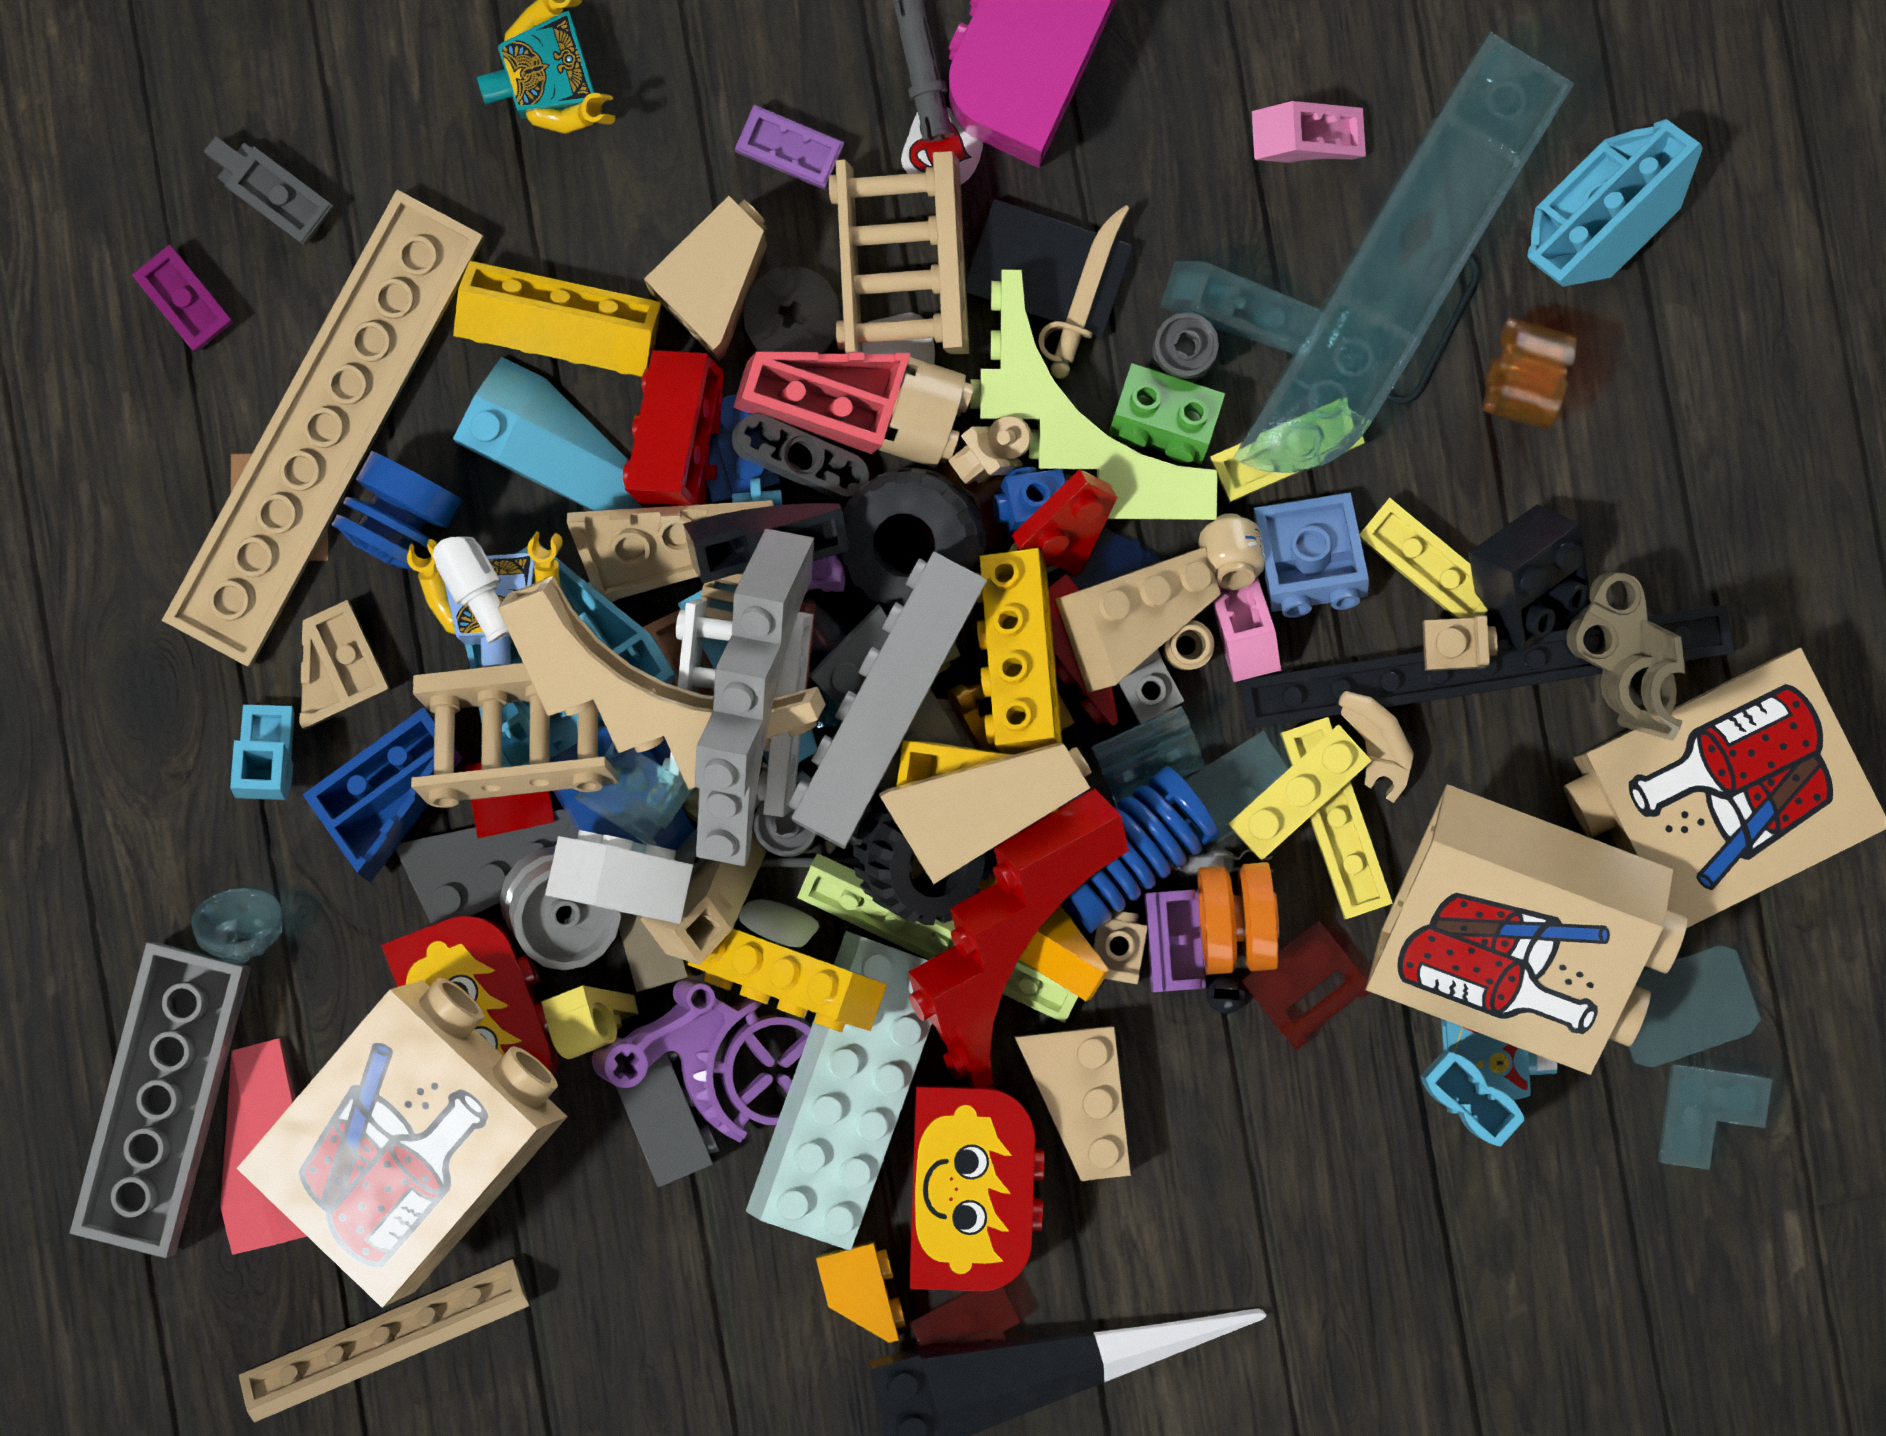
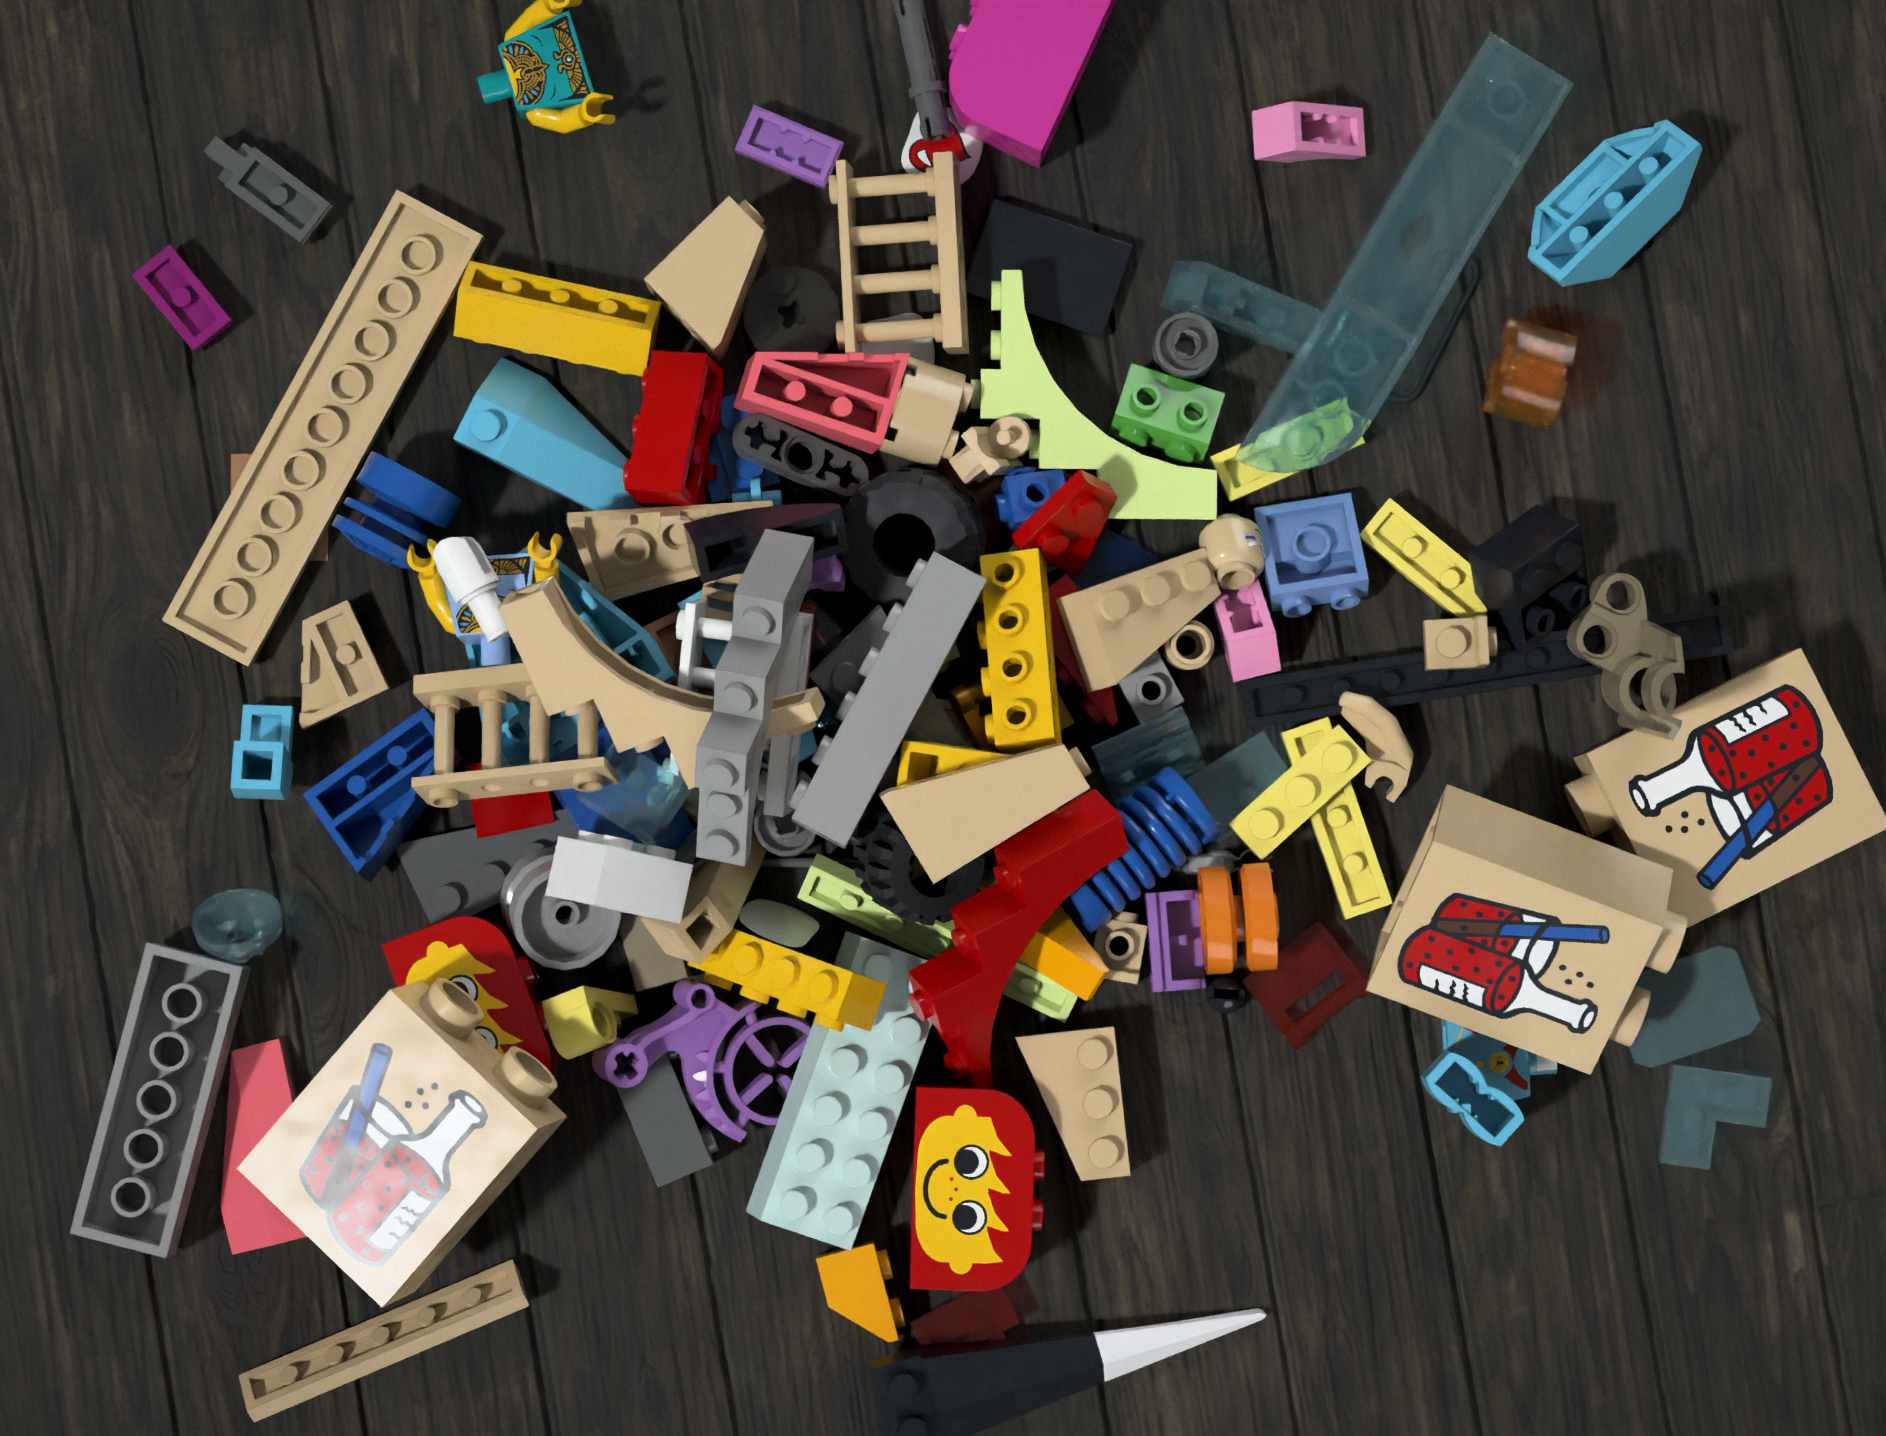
tan sword [1039,205,1129,379] -> none

